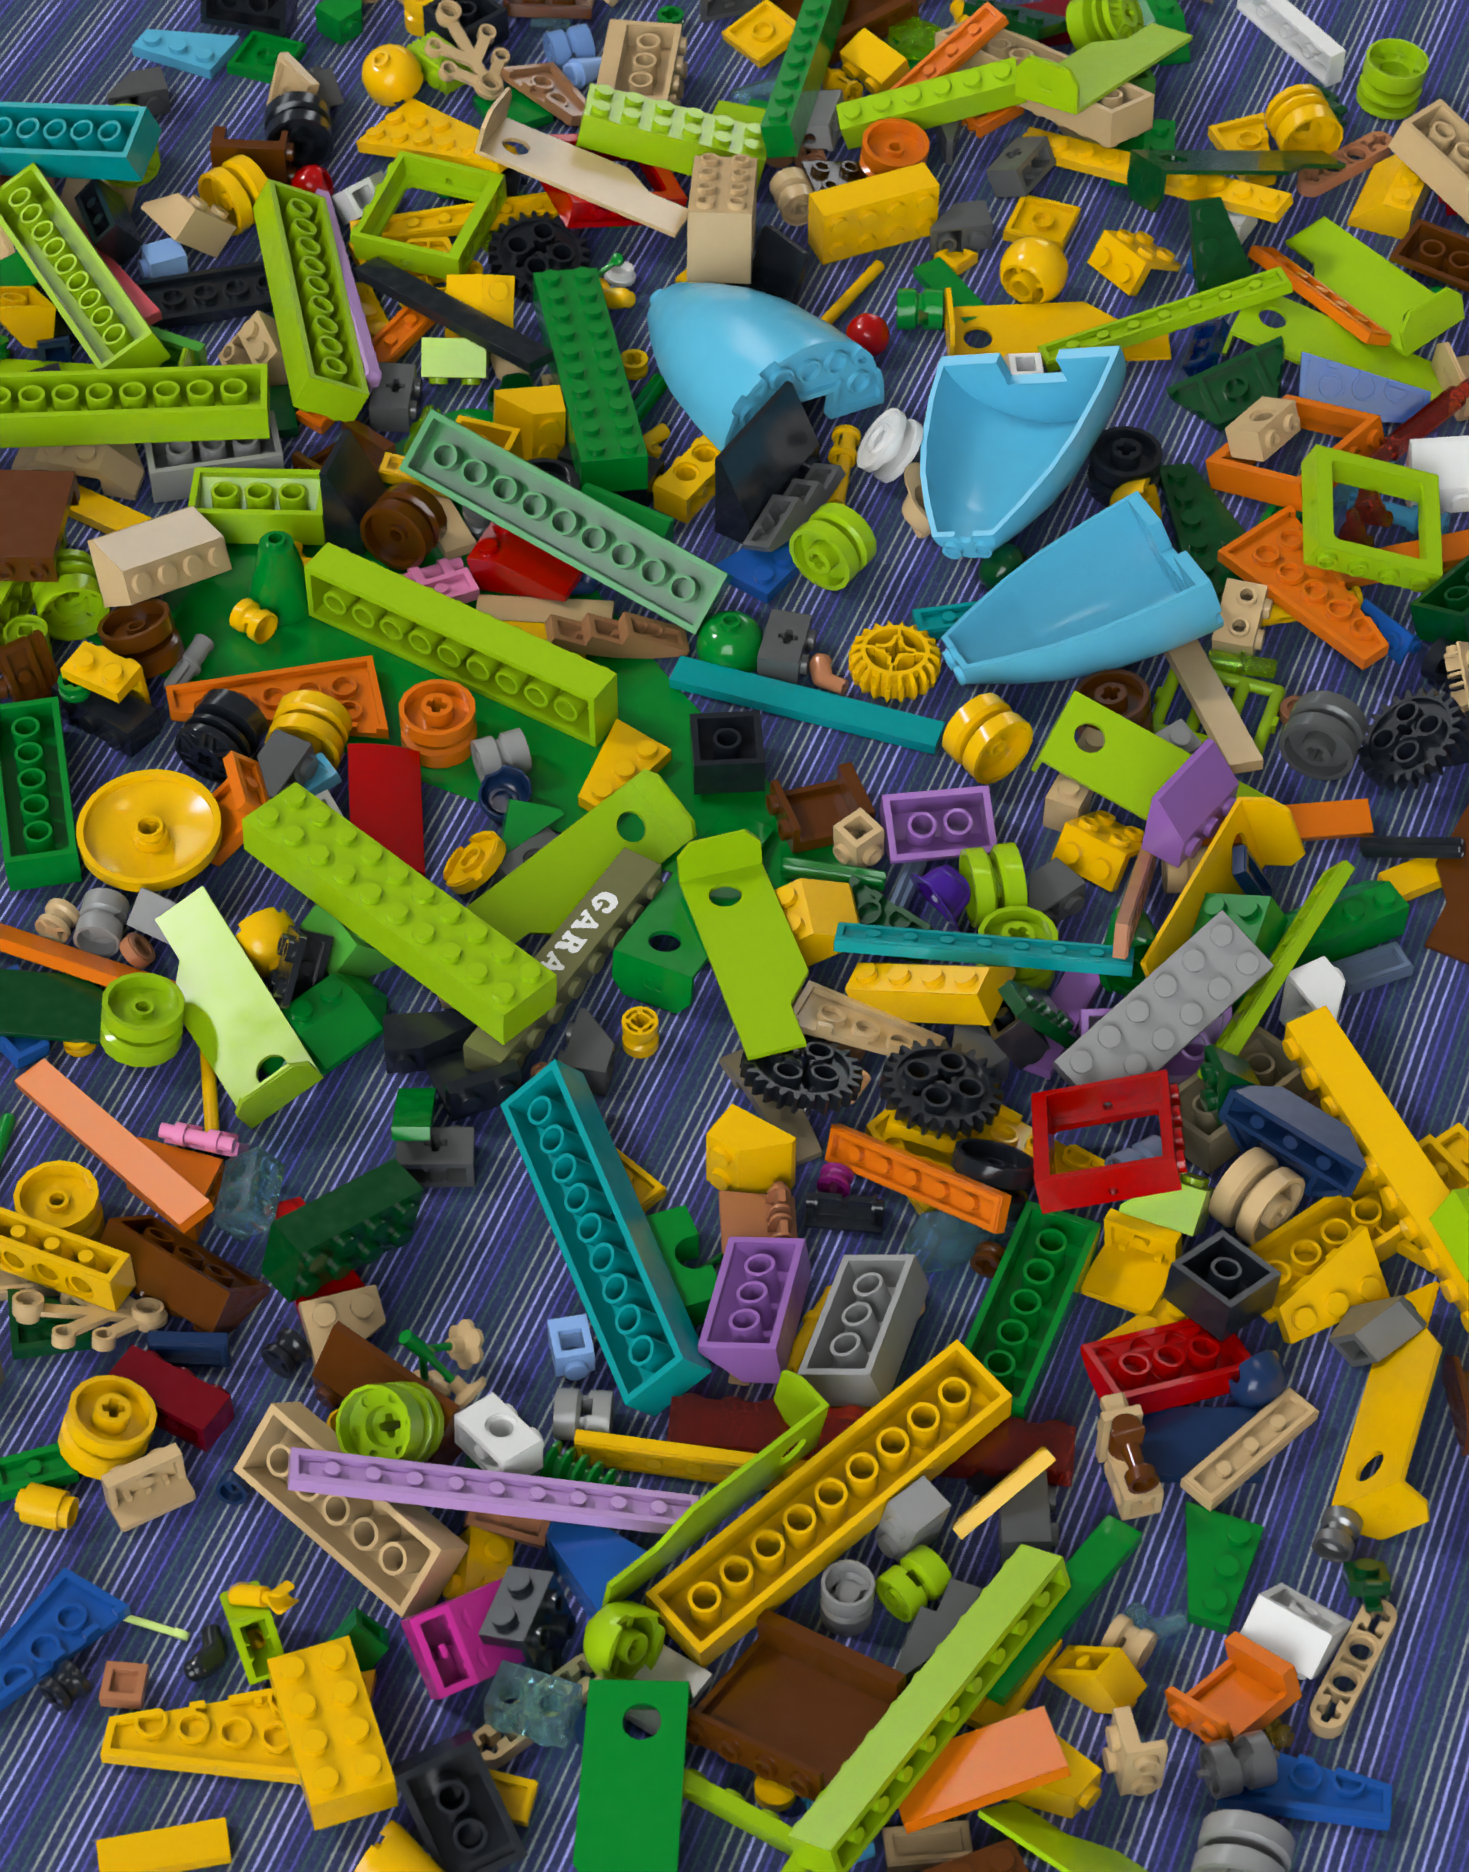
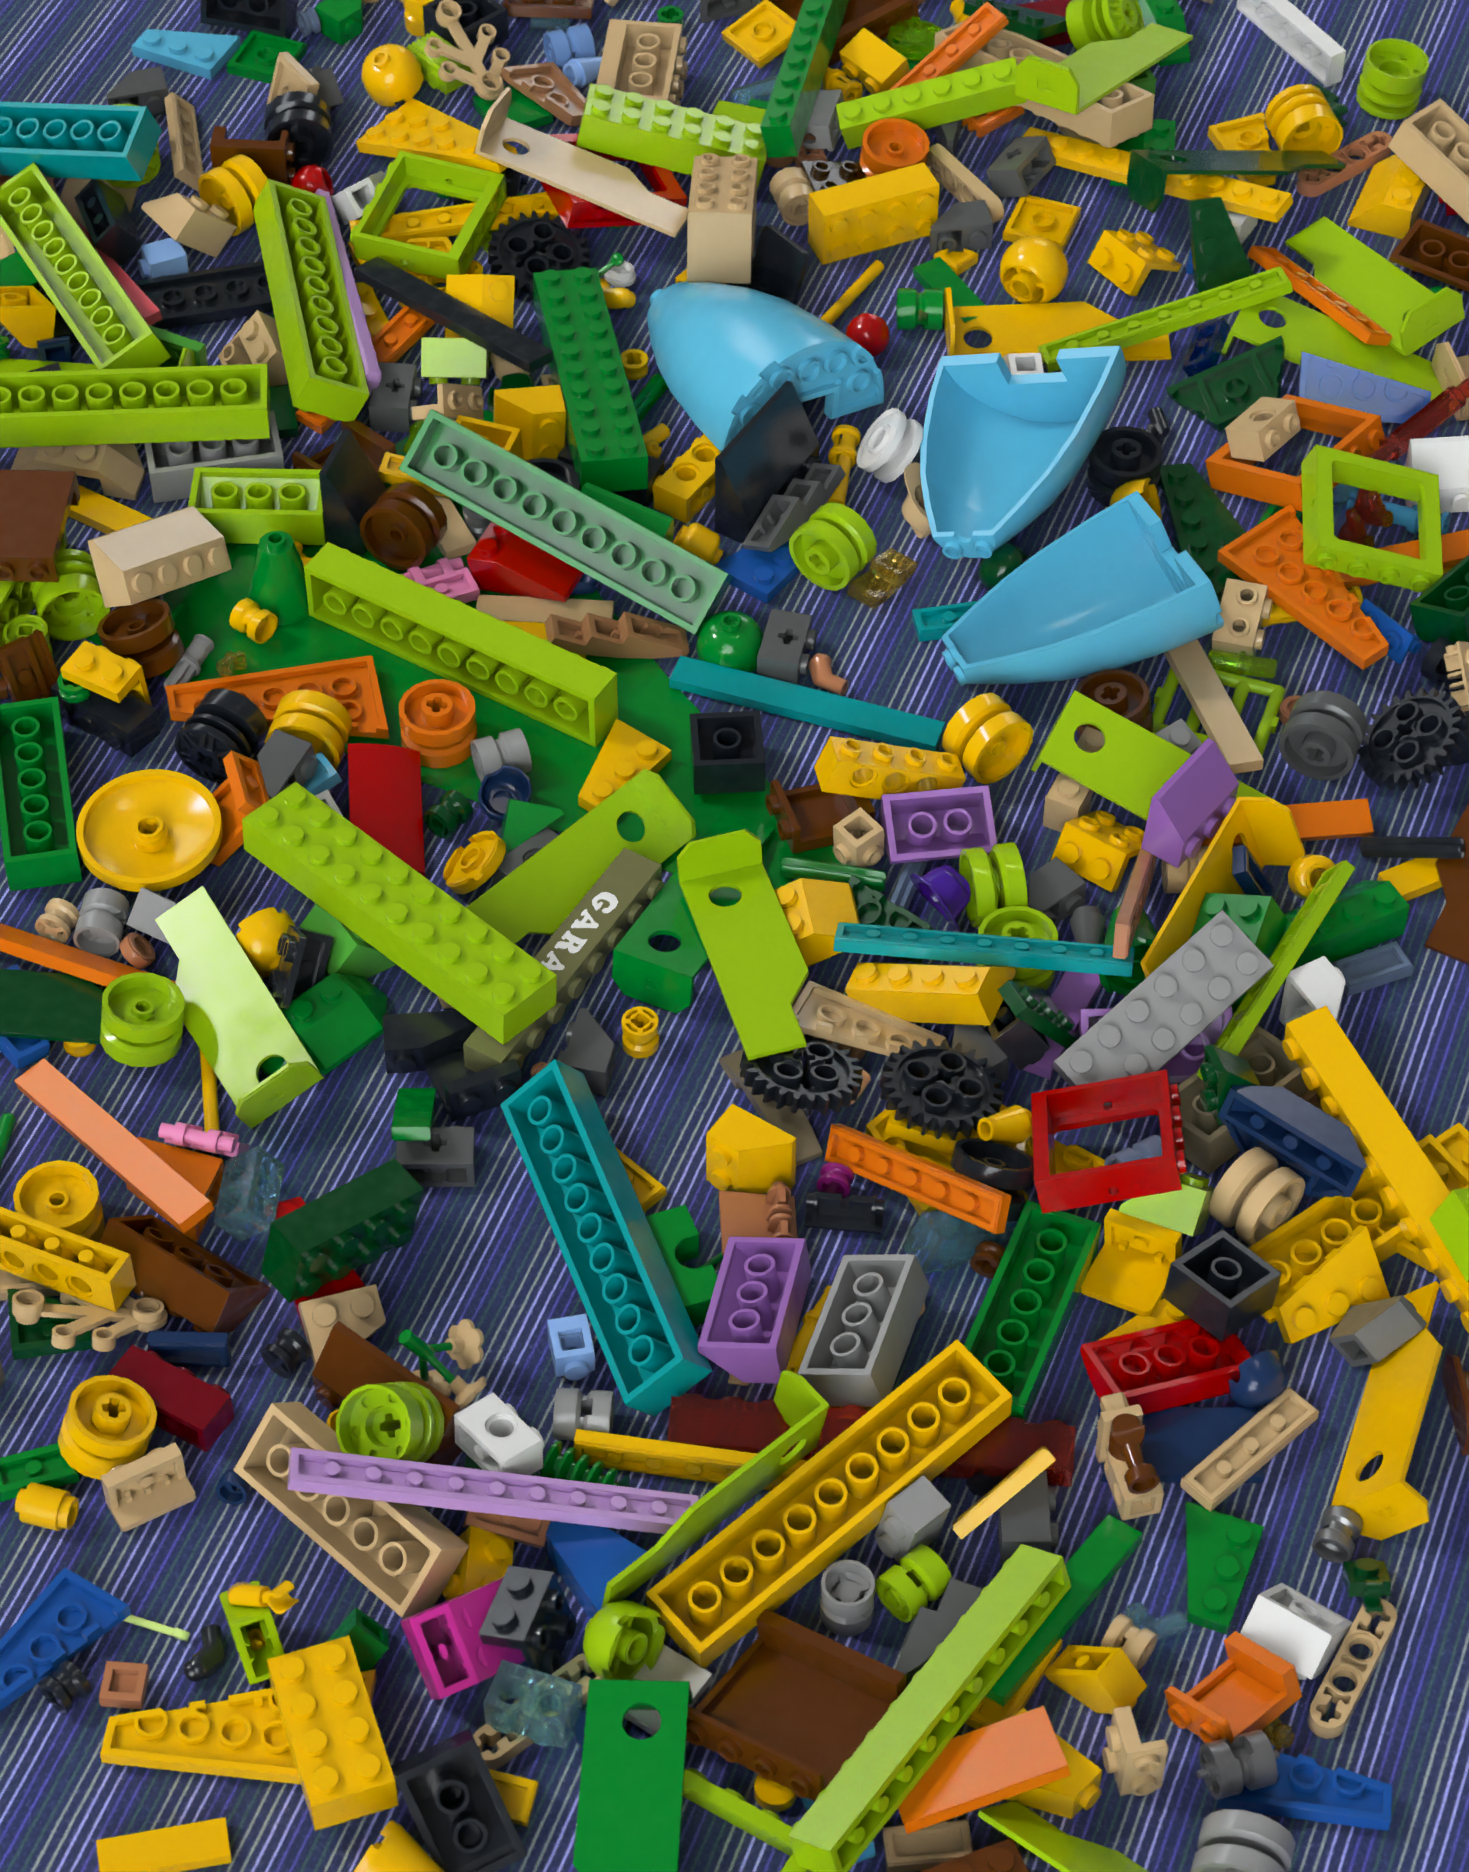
yellow gear [848,620,941,703] -> none
none -> tan tile [164,92,203,192]
none -> clear yellow arm [217,651,247,678]
none -> sand blue bush [296,7,321,37]
none -> tan bracket [412,383,484,421]
none -> dark green wheel [424,789,474,839]
none -> yellow head [673,522,724,565]
none -> yellow brick [814,736,966,800]
none -> clear yellow slope [847,548,918,609]
none -> tan beam [926,143,1004,223]
none -> yellow cone [977,1105,1032,1143]
none -> dark grey cone [1069,906,1106,944]
none -> black arm [1141,407,1170,443]
none -> yellow head [1288,854,1335,900]

